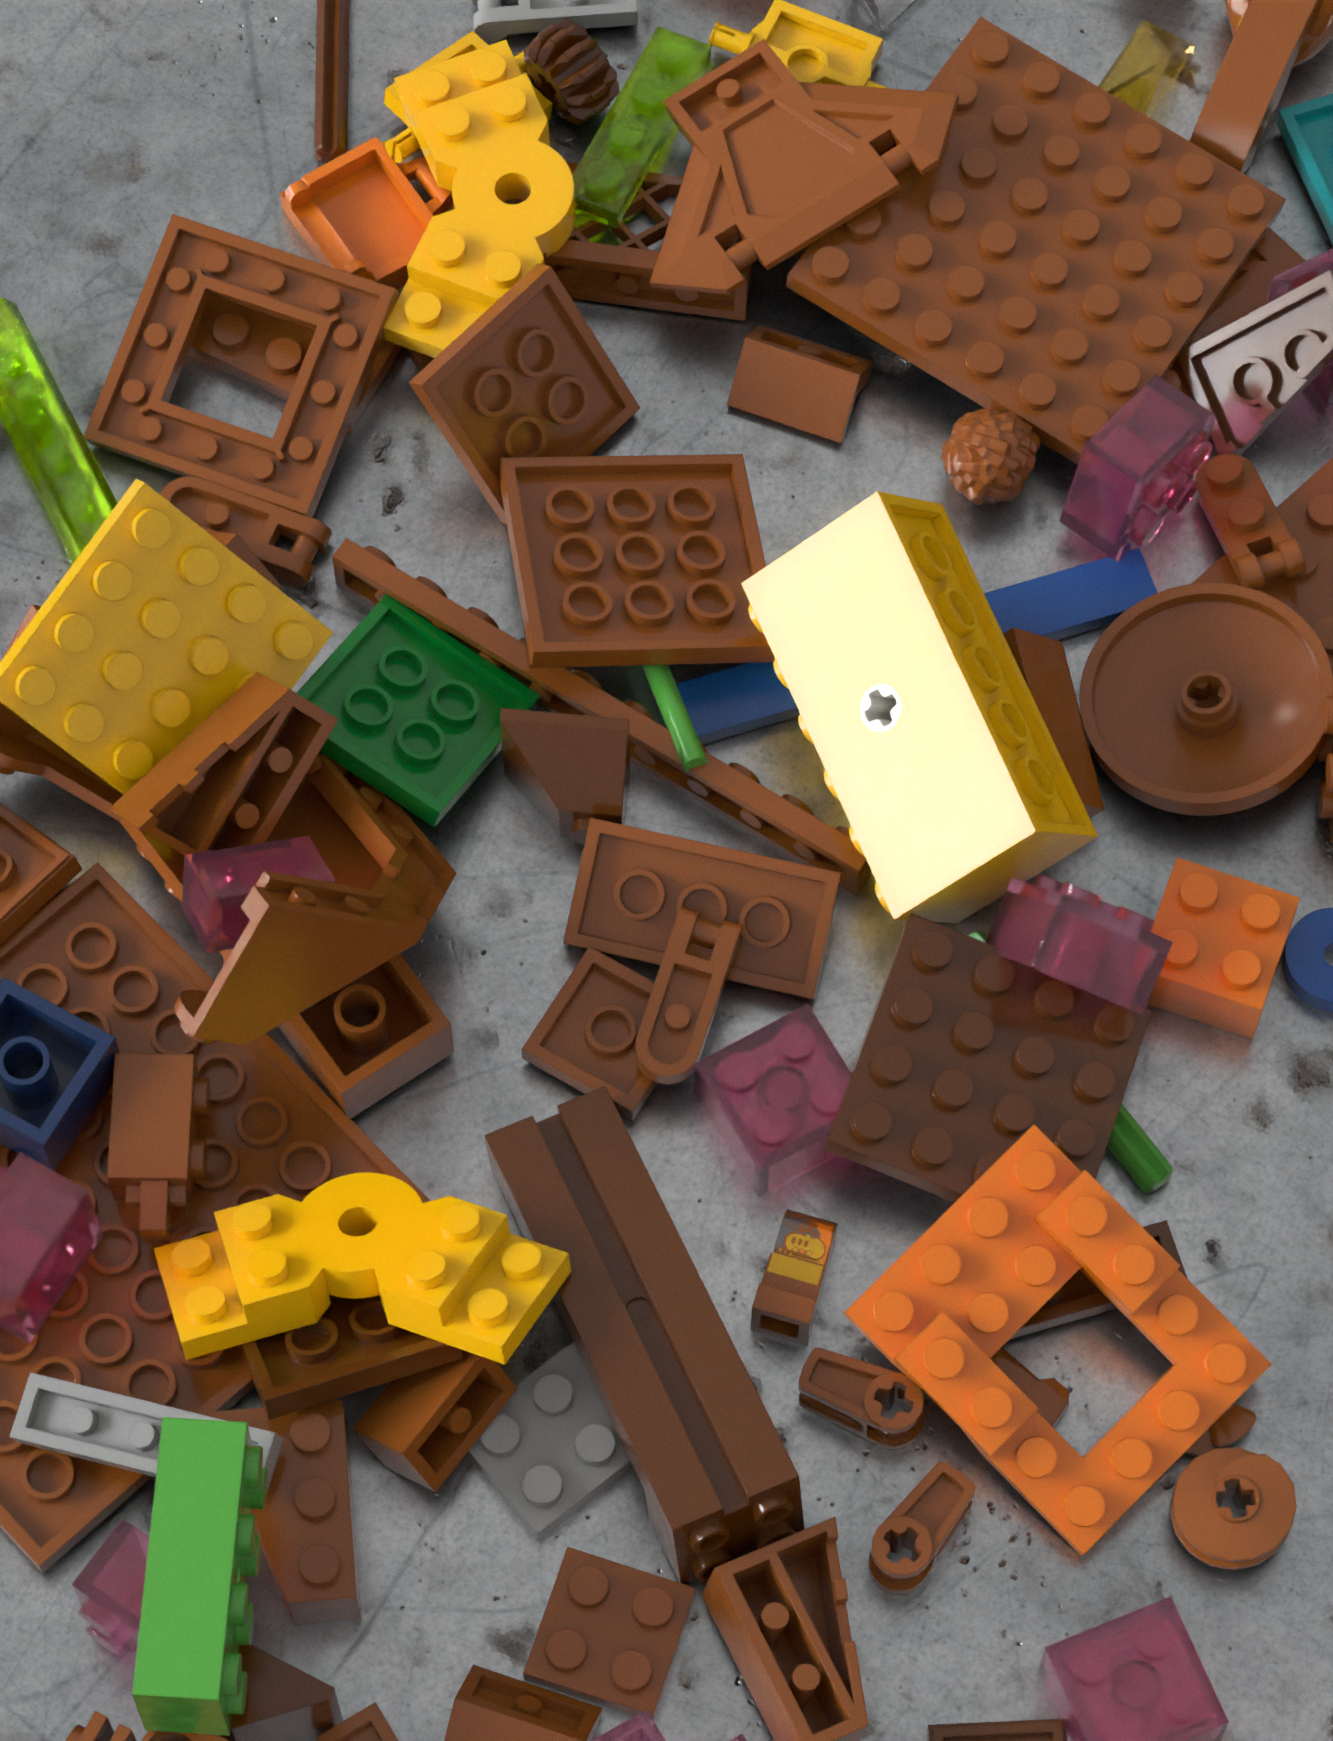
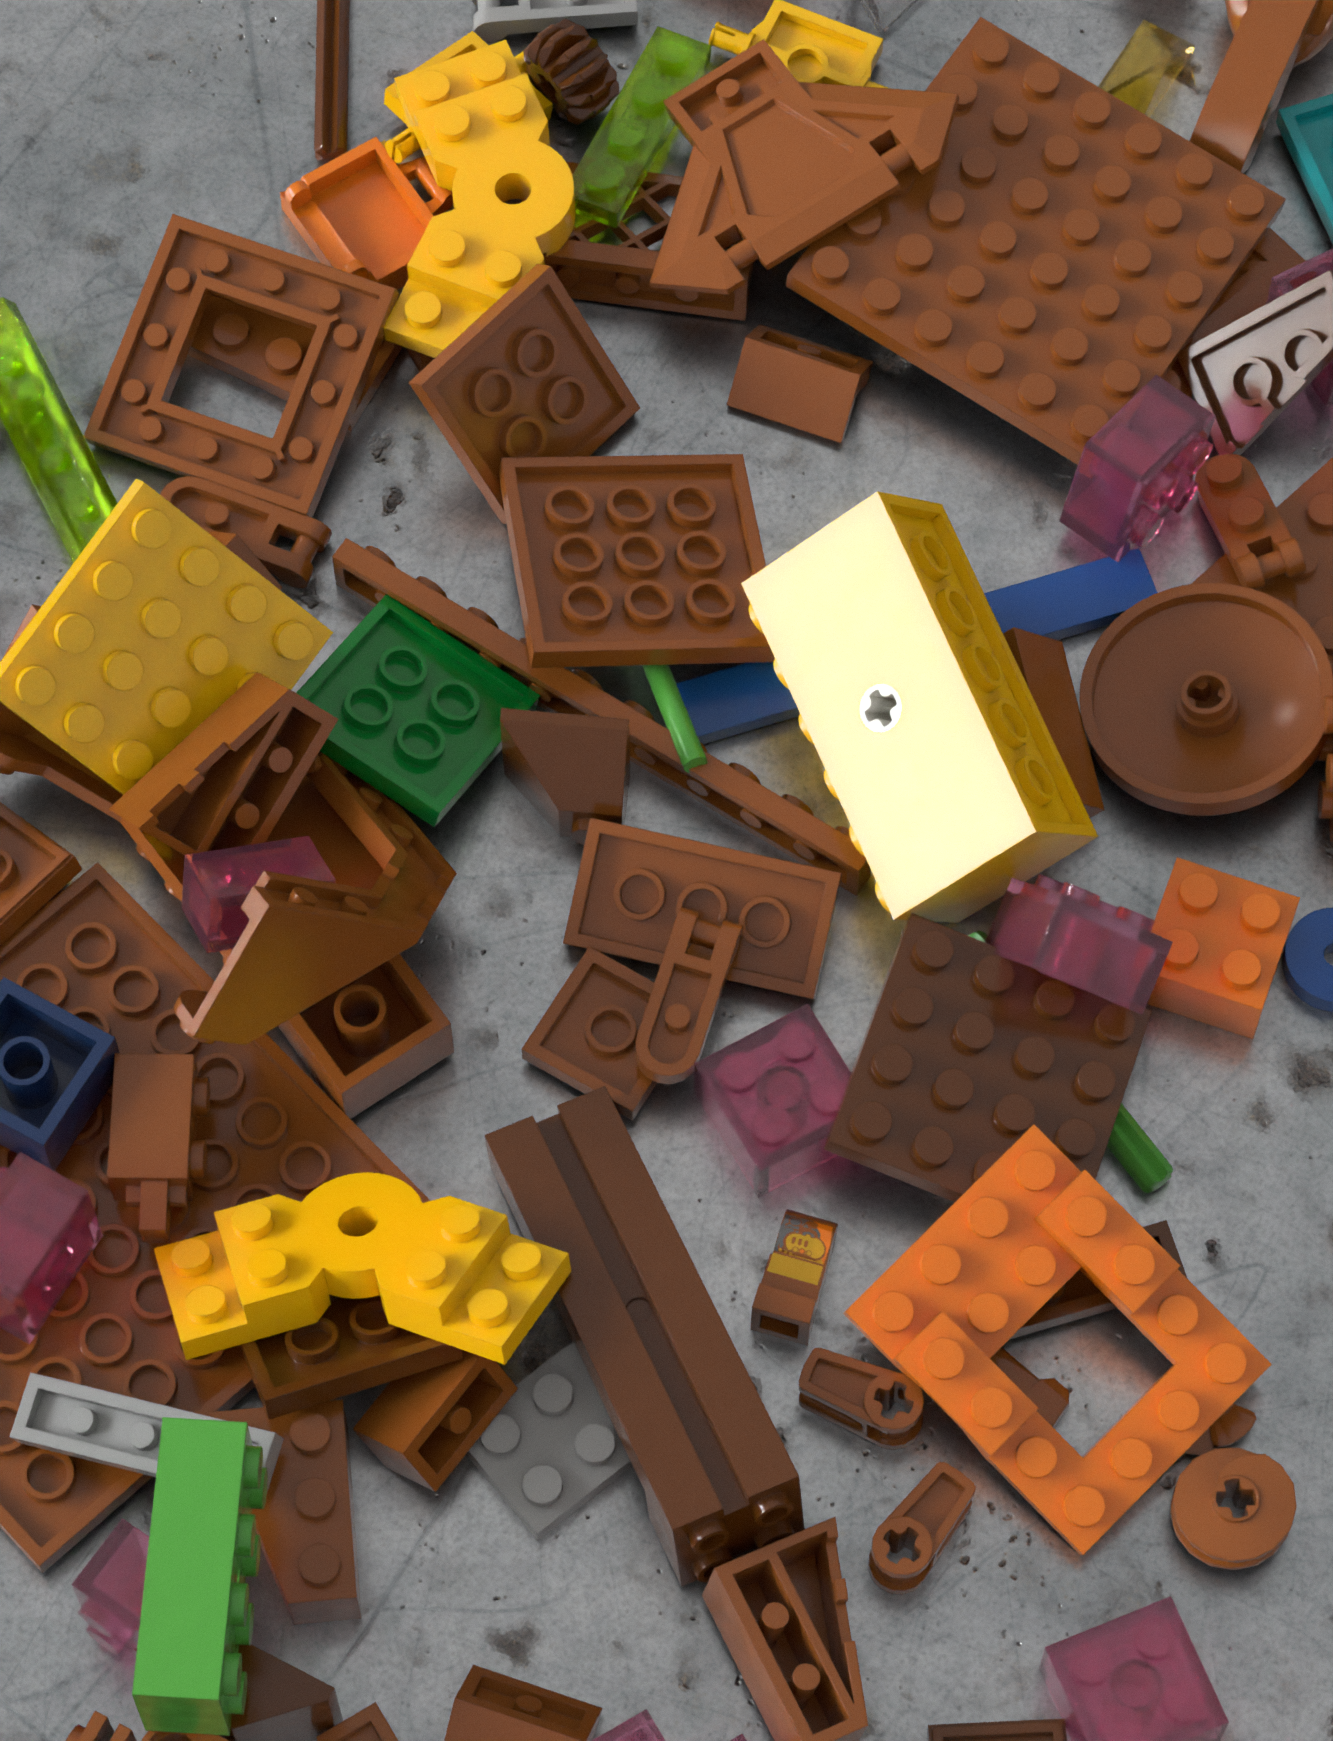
dark orange plate [523,1547,696,1722] -> none
dark orange piece [940,408,1041,506] -> none

